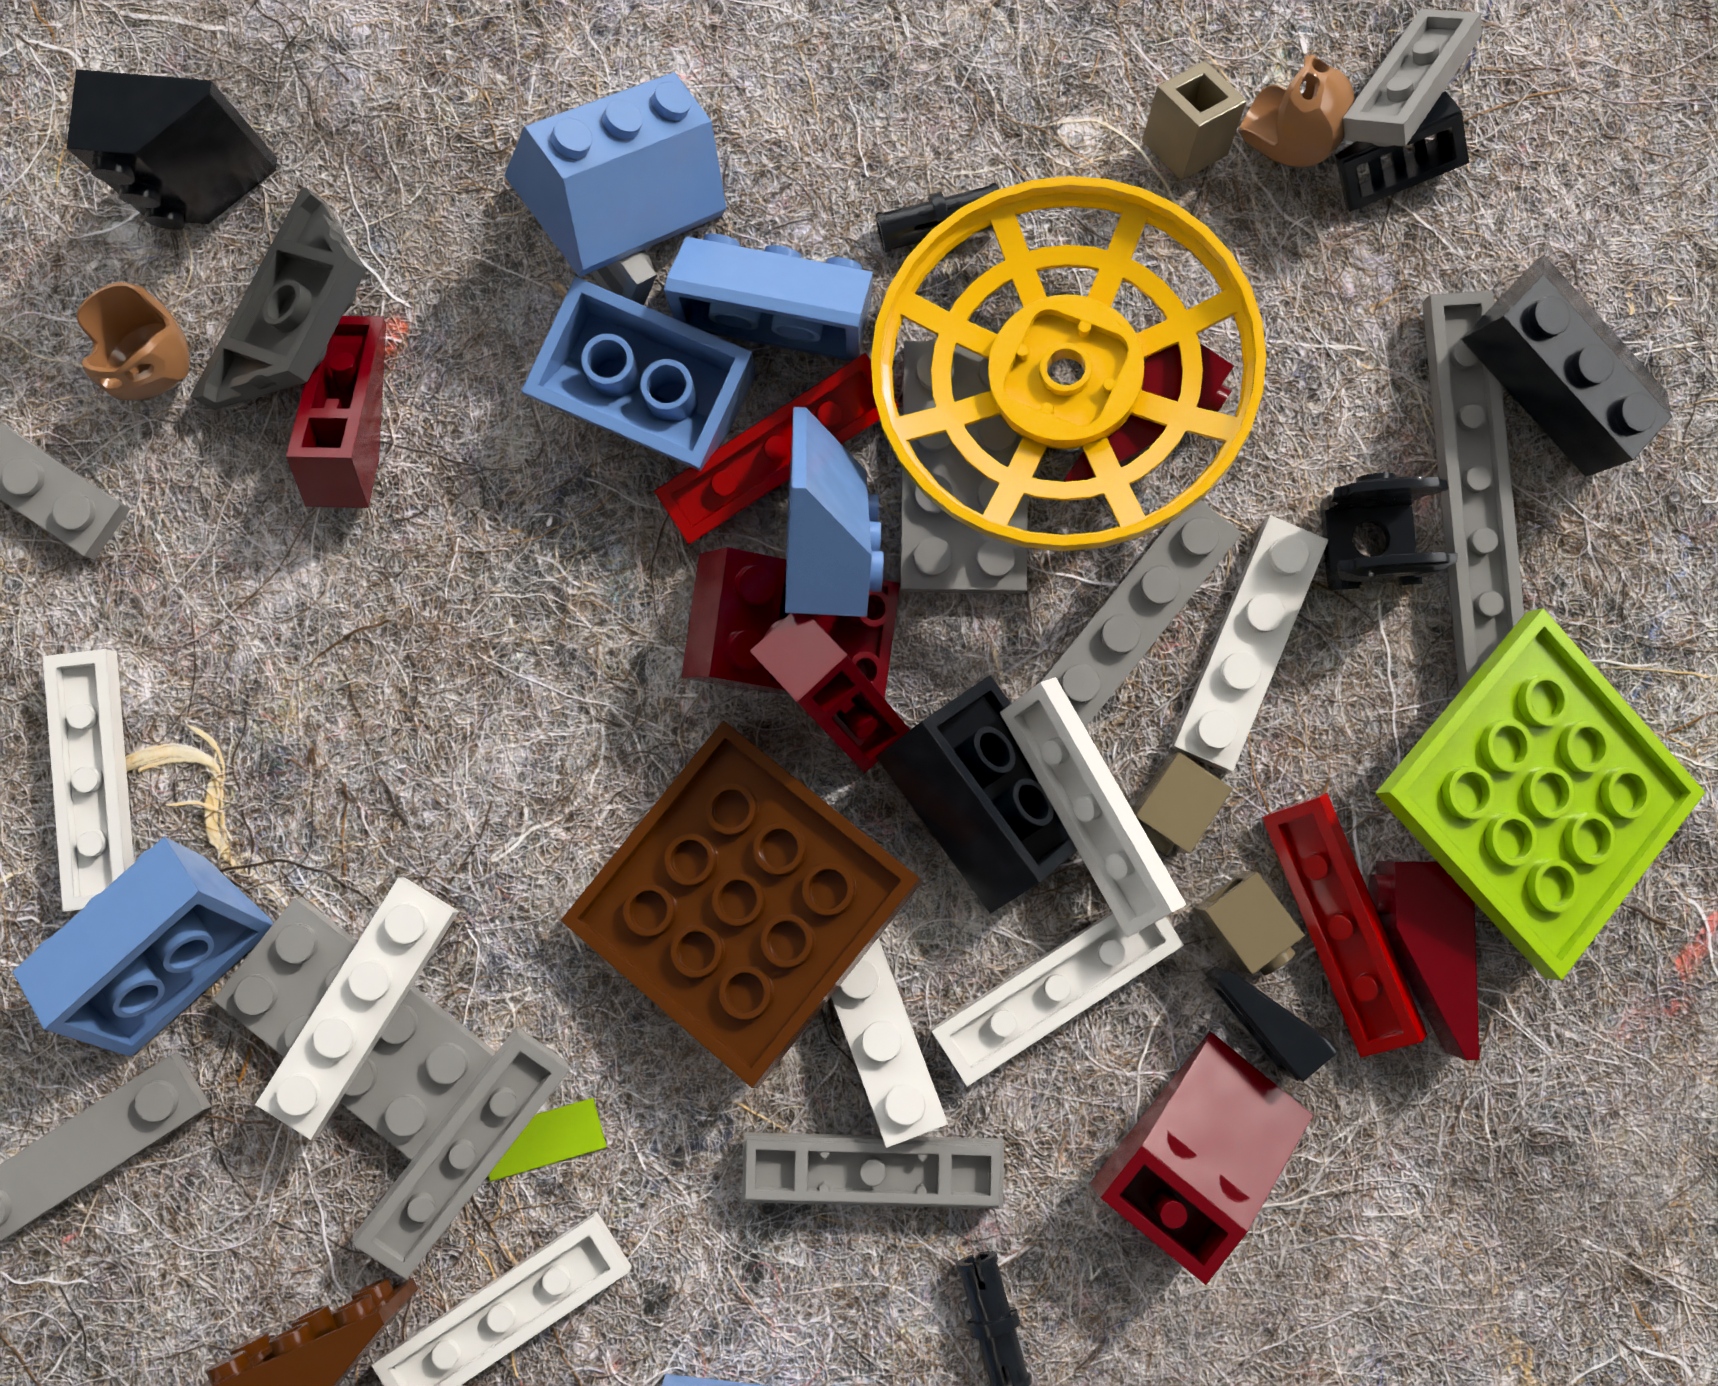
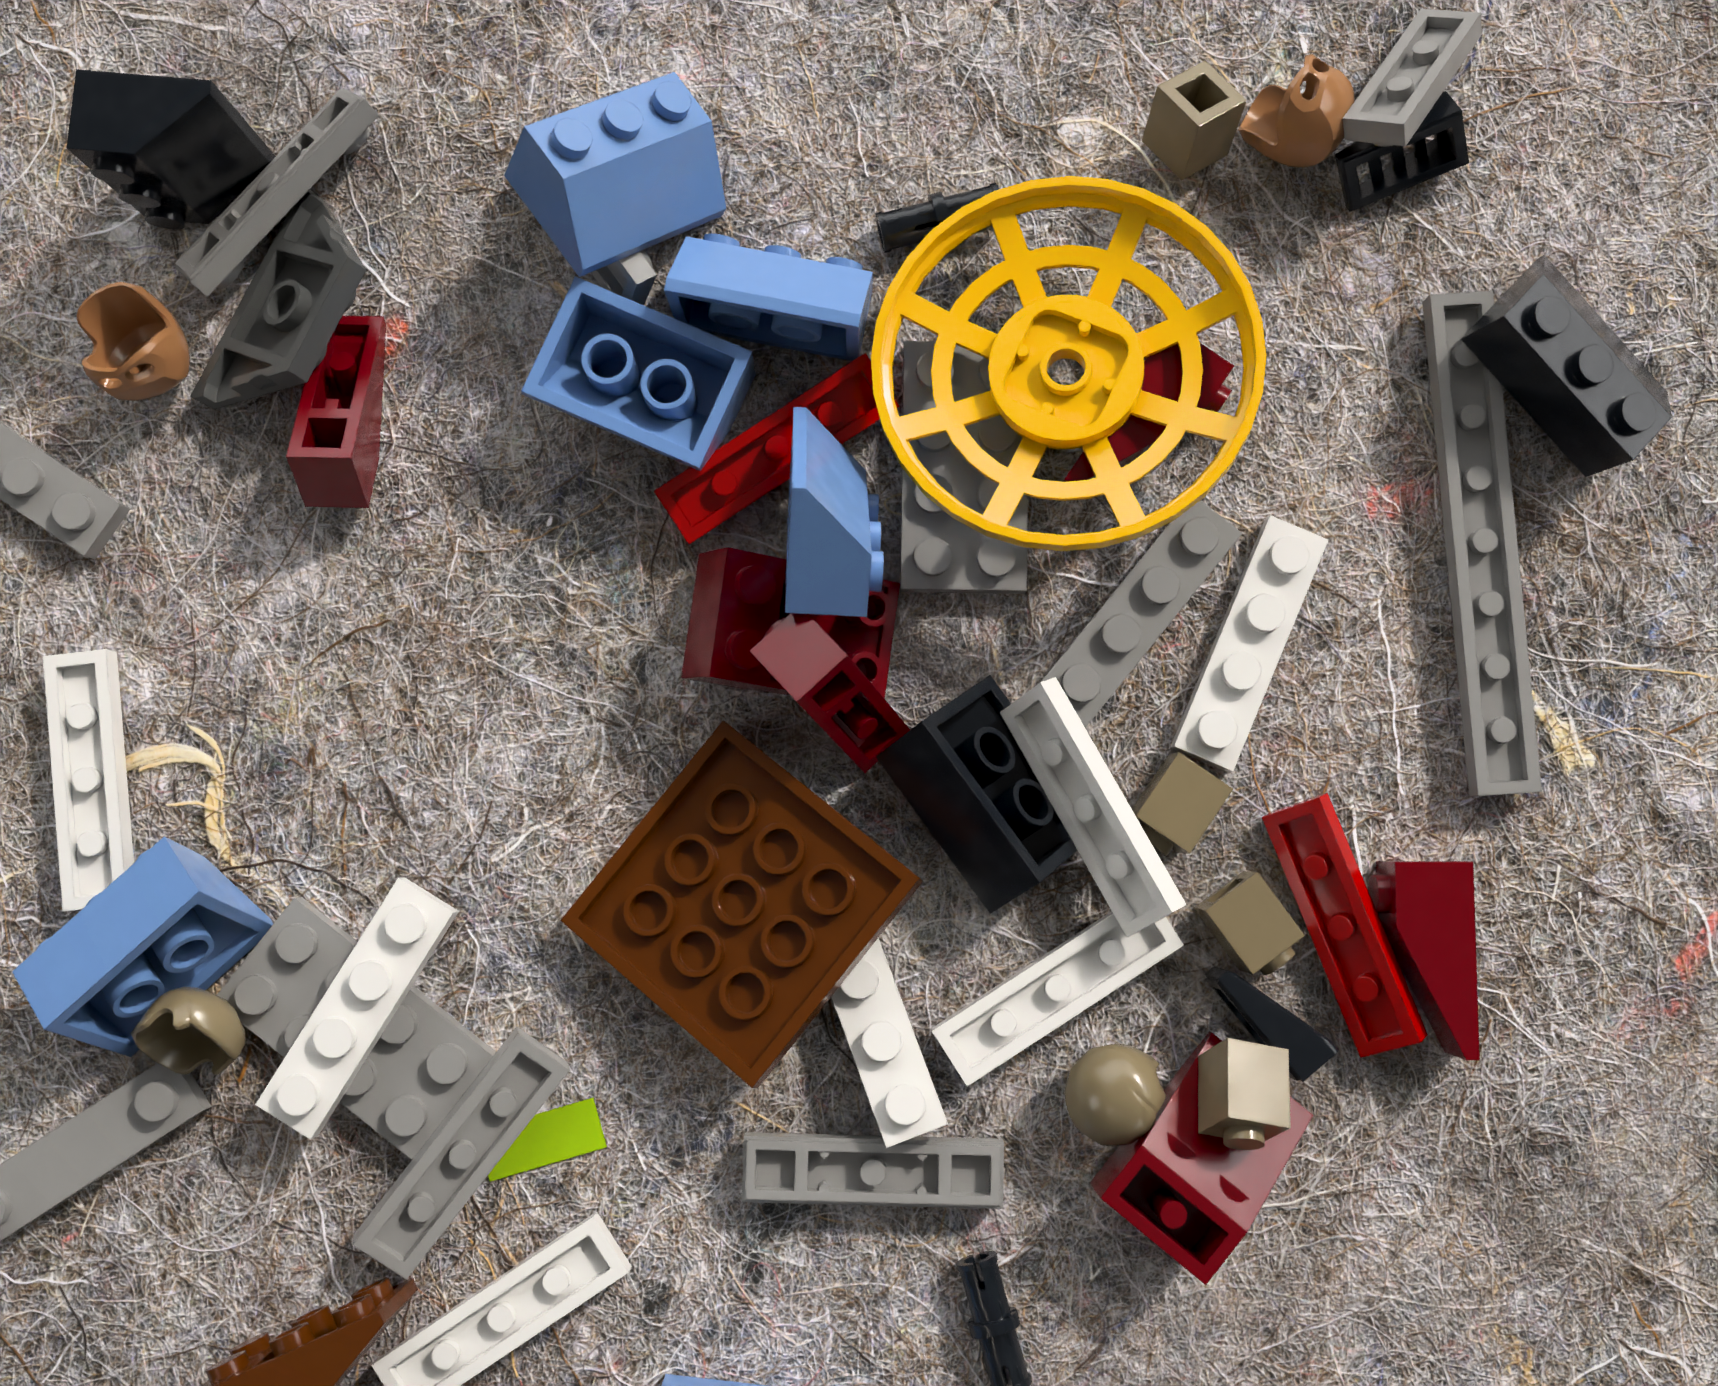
black piece [1320,472,1458,590] -> none
lime plate [1375,608,1706,980] -> none
none -> dark tan hair [131,986,245,1075]
none -> light grey plate [174,88,379,297]
none -> dark tan hair [1064,1043,1166,1146]
none -> brick [1198,1038,1291,1150]

